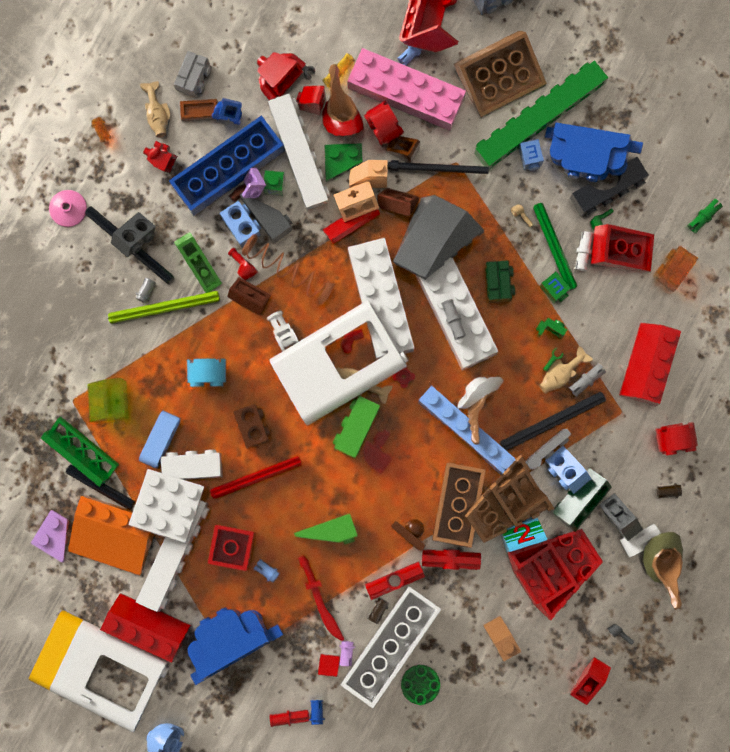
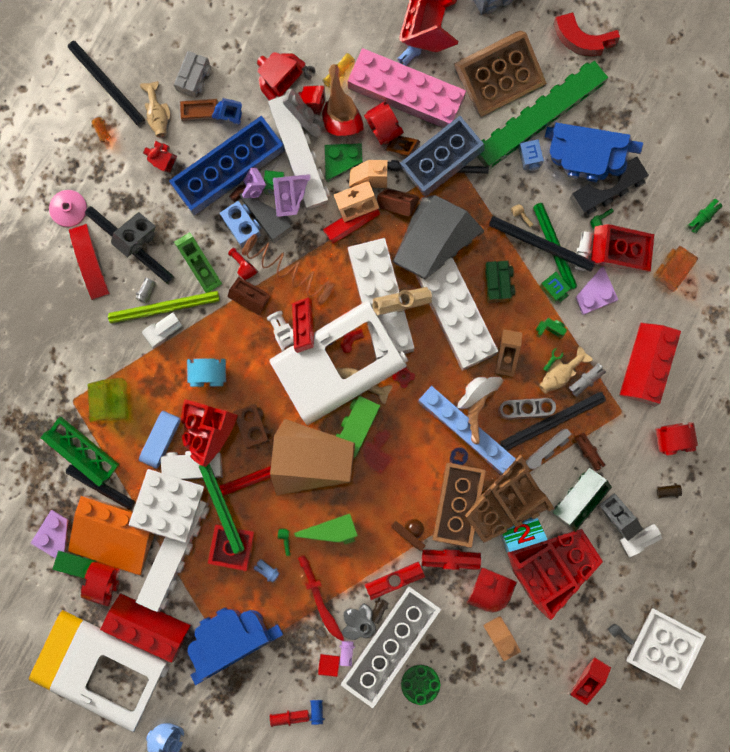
light grey pin [441,299,466,340] -> none
light blue brick [545,446,591,494] -> none
hat [643,532,683,610] -> none
none -> green tile [52,550,96,578]
none -> black axle [67,40,145,126]
none -> red slope [69,224,110,300]
none -> red brick [81,561,120,607]
none -> white piece [142,313,183,349]
none -> red brick [181,399,238,467]
none -> green axle [199,463,245,554]
none -> medium nougat wedge [270,419,355,496]
none -> lavender wing [273,174,310,217]
none -> green hand [278,528,291,556]
none -> light grey hinge [283,88,324,137]
none -> red tile [292,297,314,353]
none -> dark grey plate [342,603,376,640]
none -> tan piece [372,287,432,316]
none -> sand blue brick [400,116,485,197]
none -> clear blue bush [450,447,468,465]
none -> red brick [467,567,517,613]
none -> black axle [489,216,595,272]
none -> medium nougat slope [495,329,522,377]
none -> light grey beam [498,398,556,420]
none -> red arch [553,12,620,57]
none -> copper pin [574,432,606,471]
none -> lavender wing [575,267,618,315]
none -> white plate [626,608,706,690]

